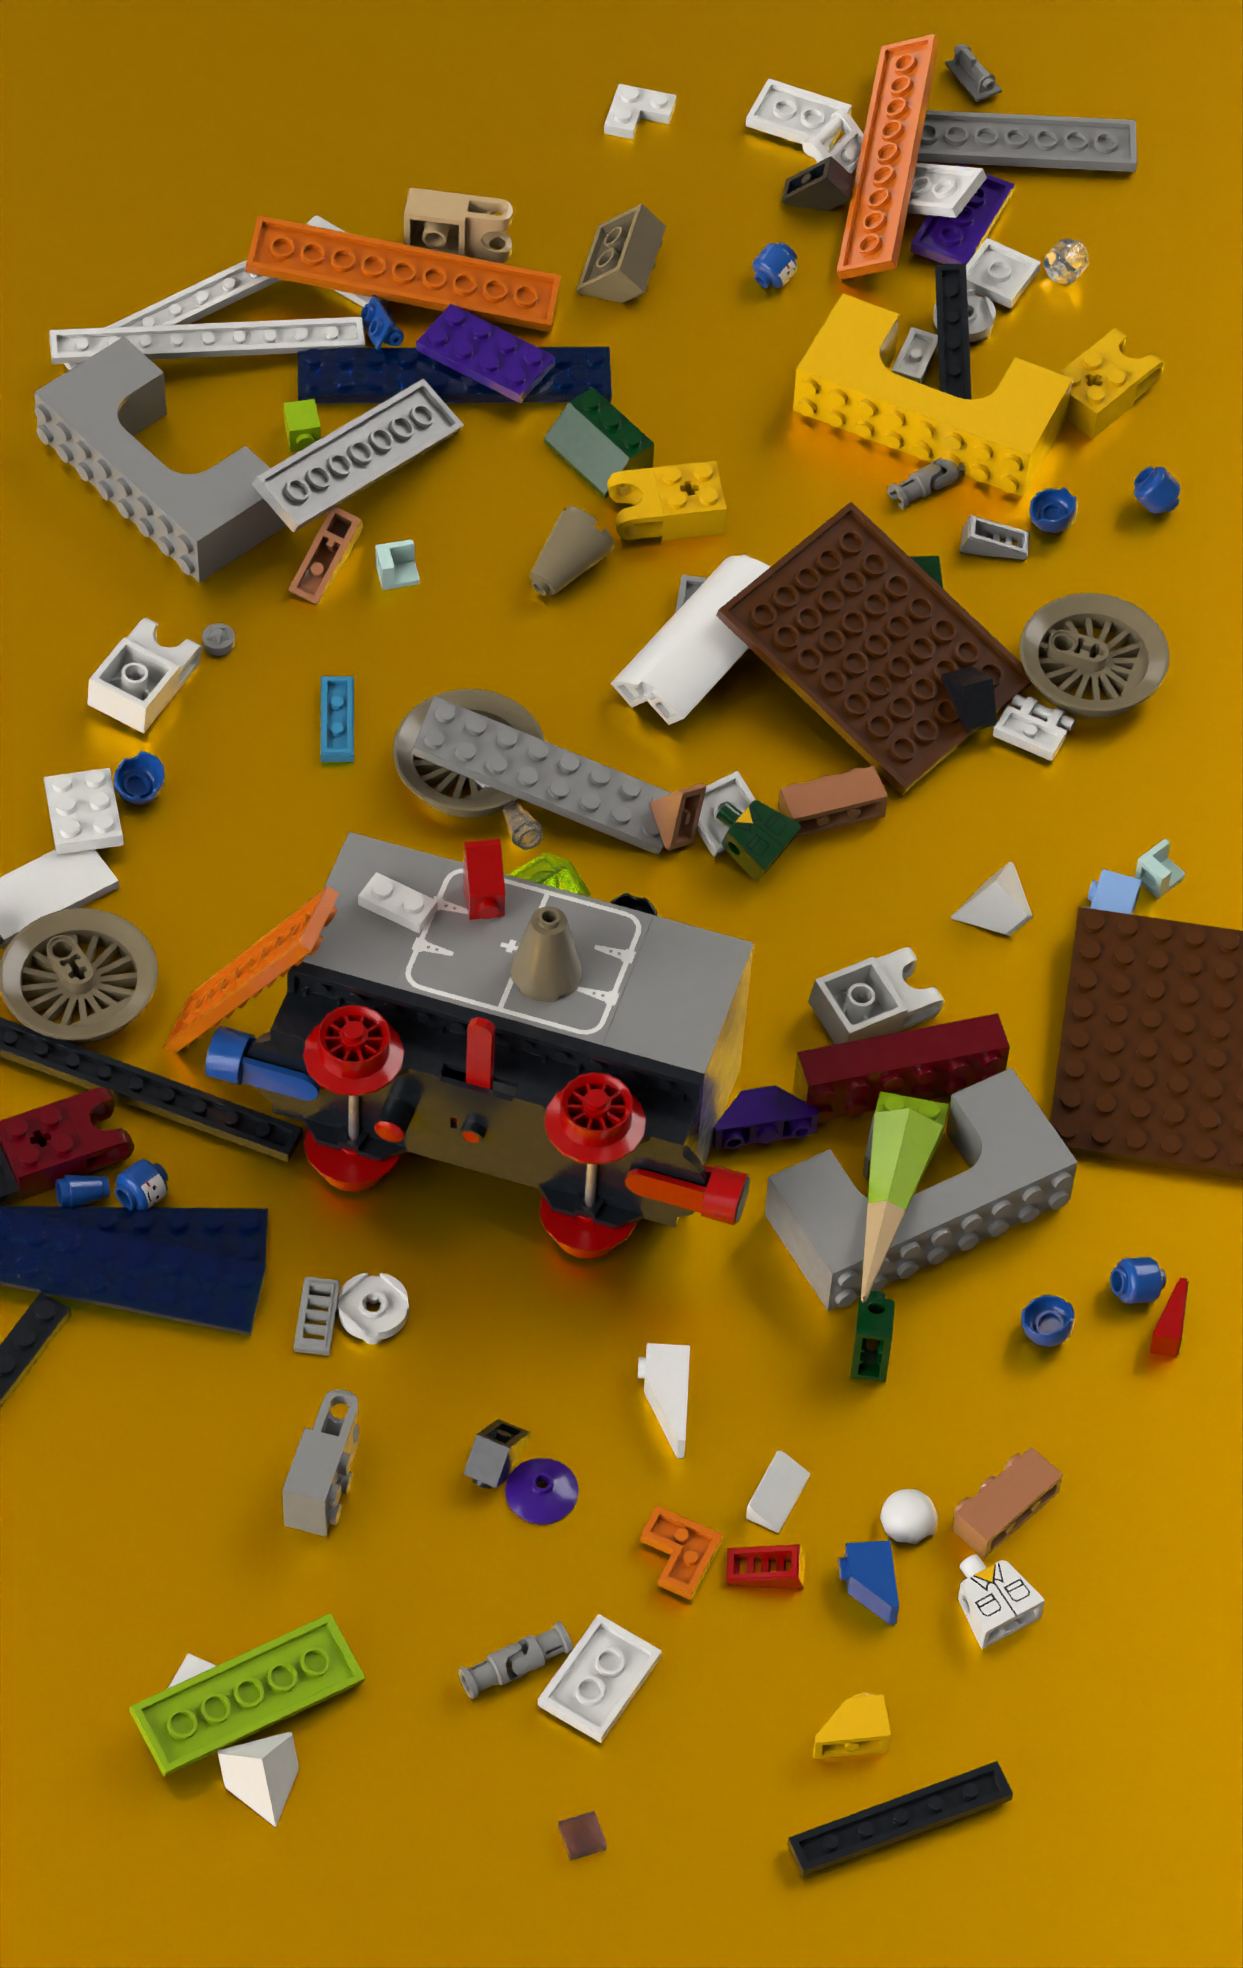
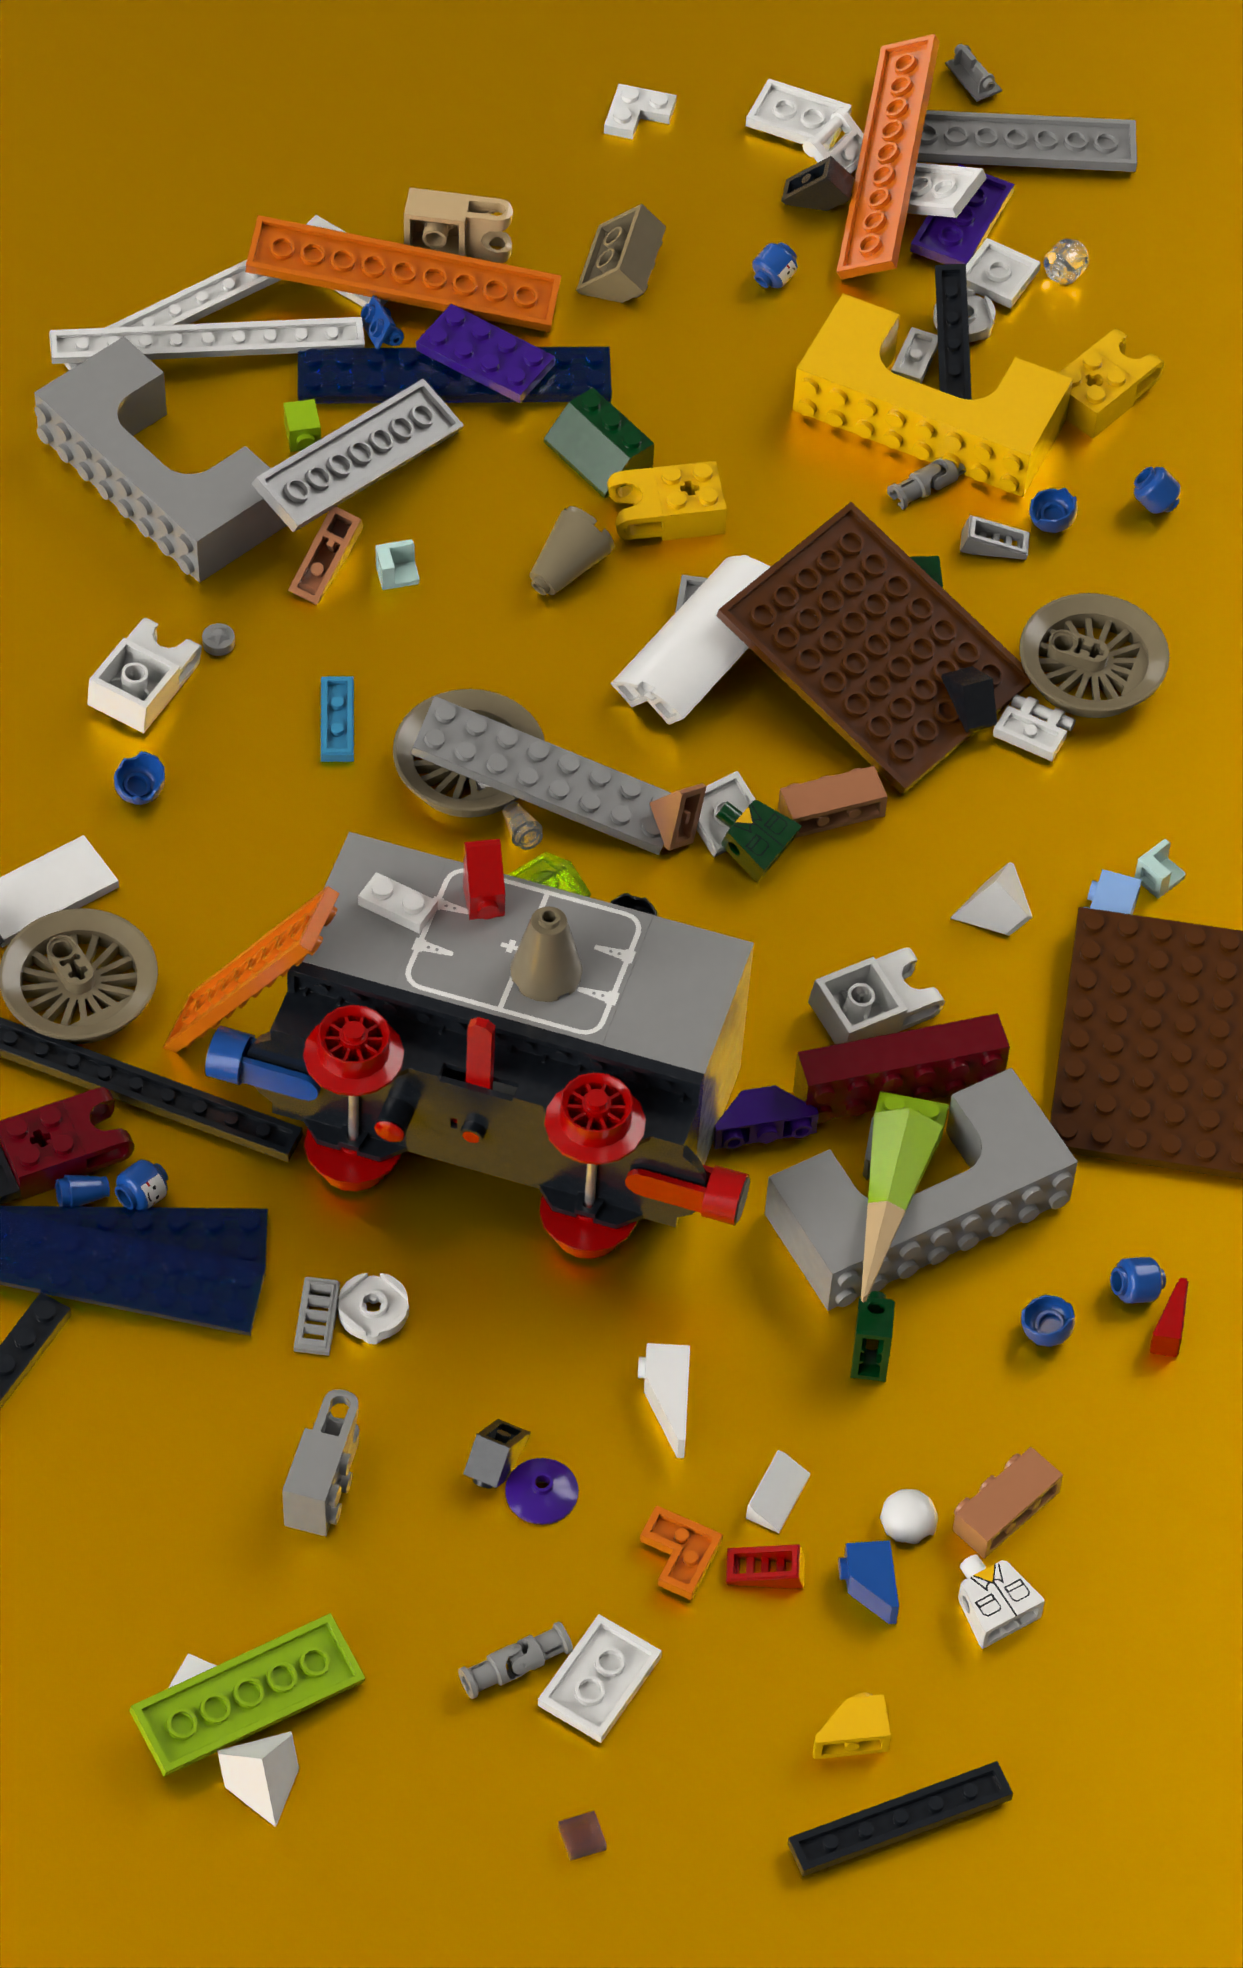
white plate [44,768,124,855] -> none

